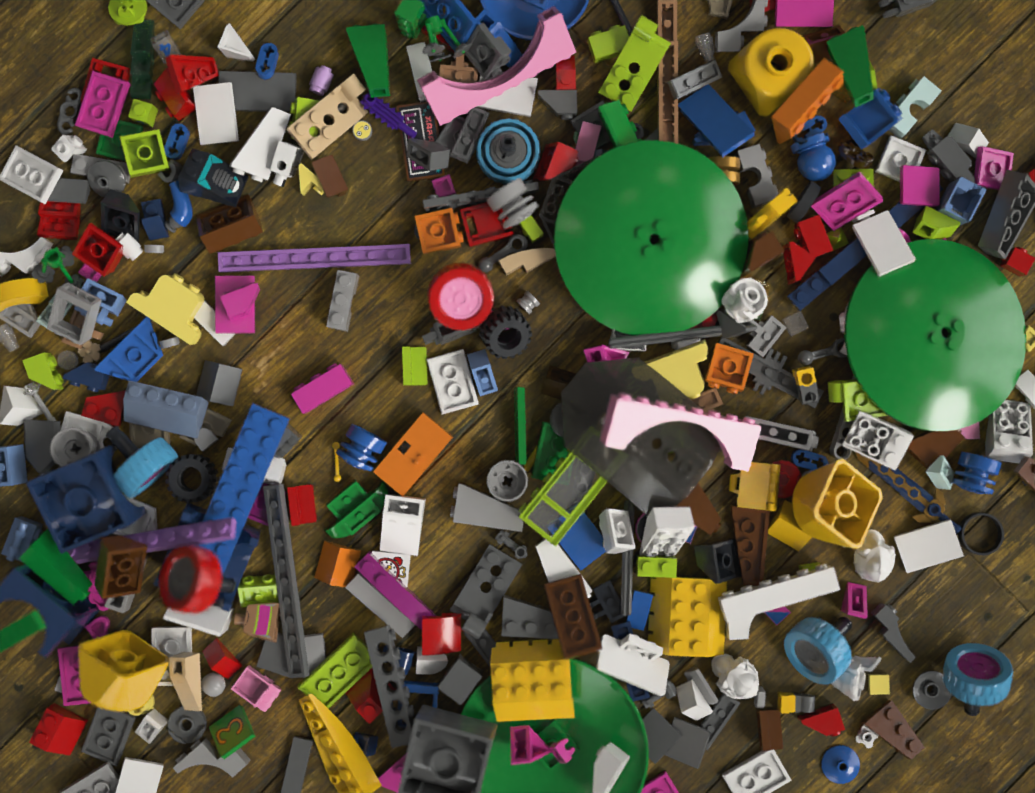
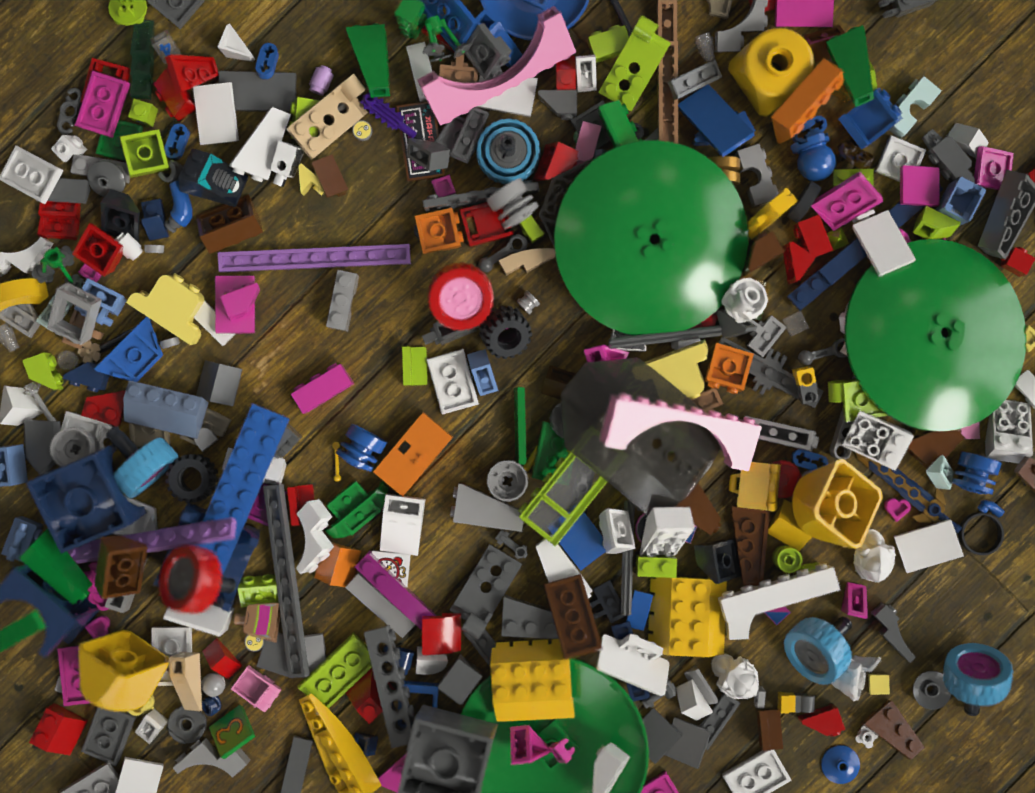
none -> dark blue tile [202,696,222,717]
none -> light yellow tile [245,635,265,652]
none -> white arch [296,499,334,574]
none -> white slope [575,55,597,92]
none -> lime wheel [772,545,802,573]
none -> dark pink tile [884,498,911,522]
none -> blue arm [977,500,1005,518]

